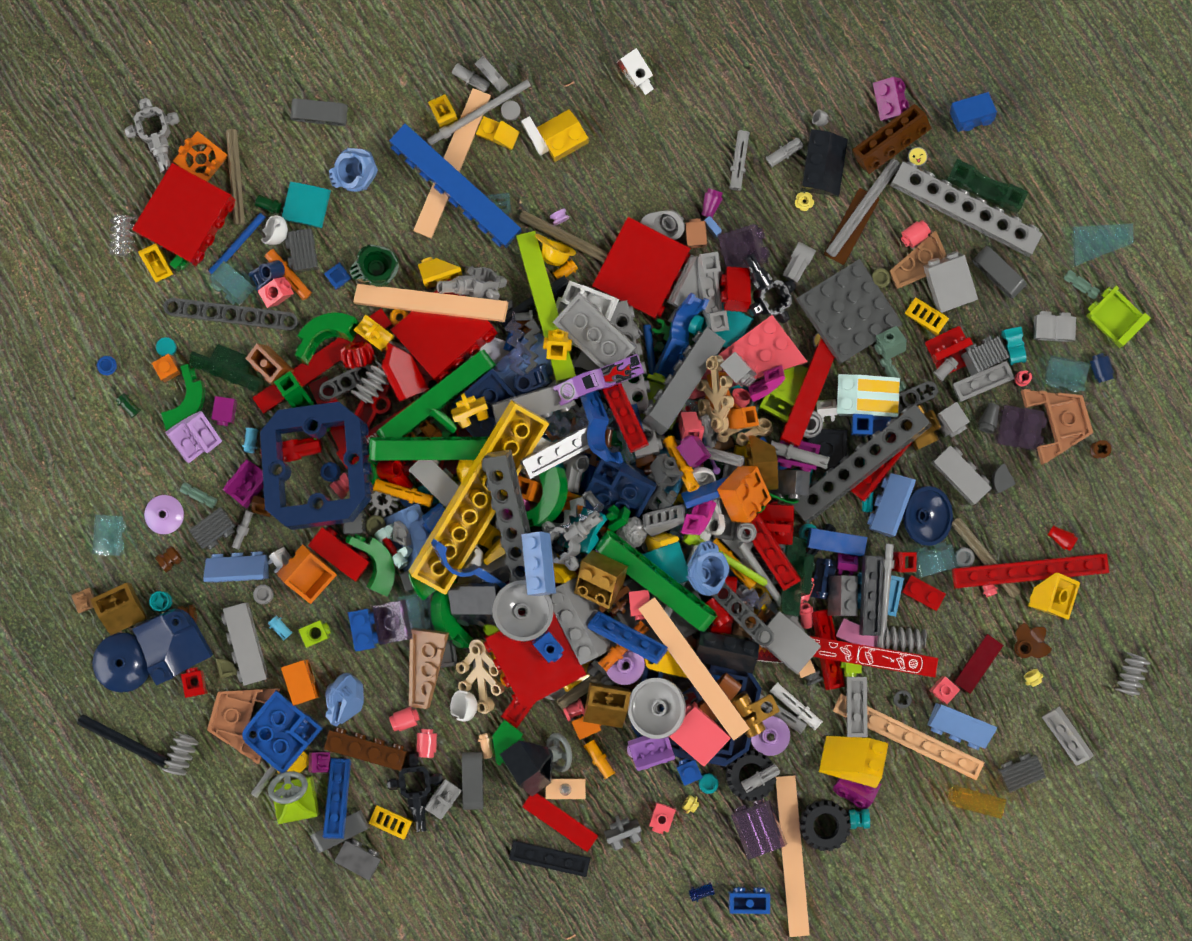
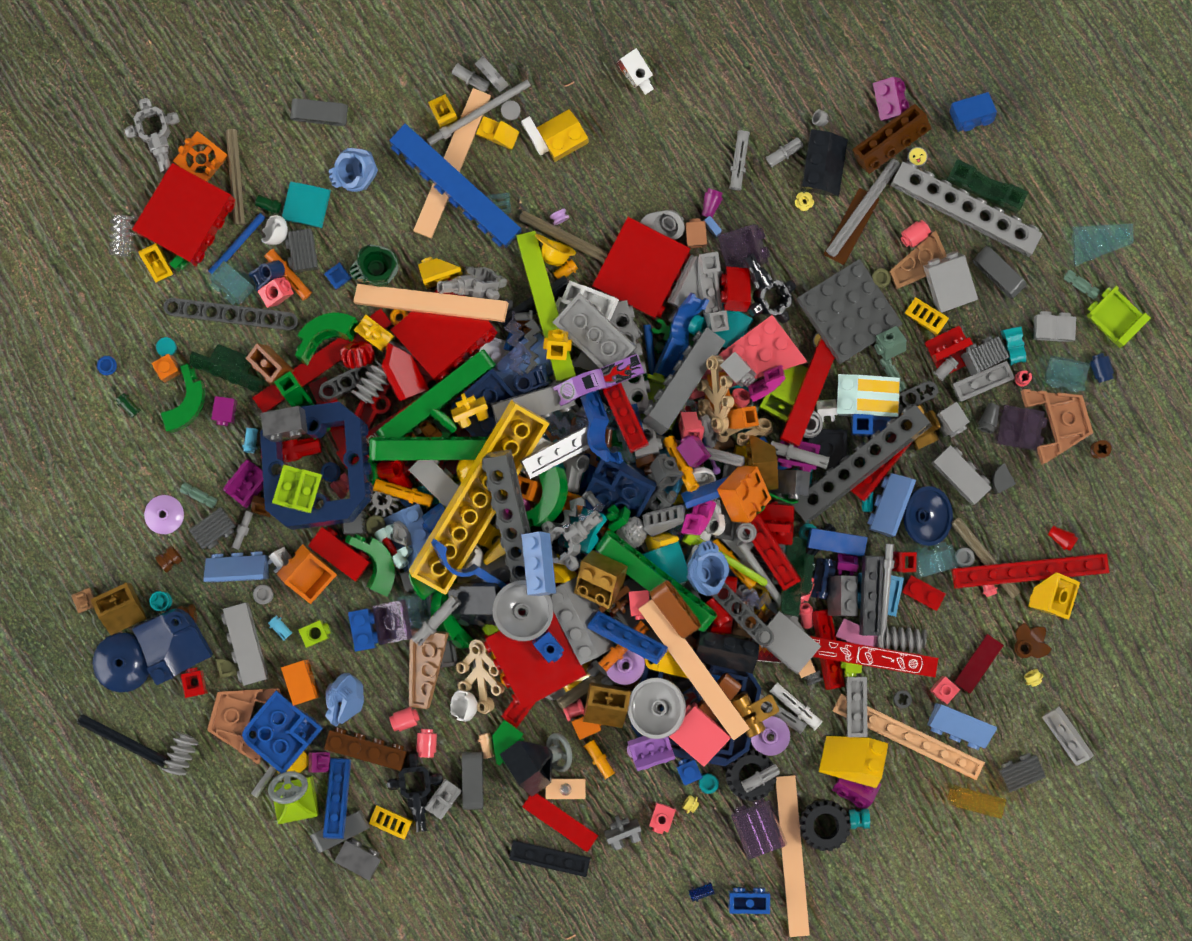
clear light blue bracket [92,515,126,556] -> none
lavender slope [165,411,222,464] -> none
light grey piece [782,242,816,284] -> none
light grey piece [1115,652,1150,696] -> none
none -> flat silver piece [261,406,308,442]
none -> lime slope [272,465,322,513]
none -> light grey pin [411,595,461,646]
none -> dark orange beam [650,580,701,639]

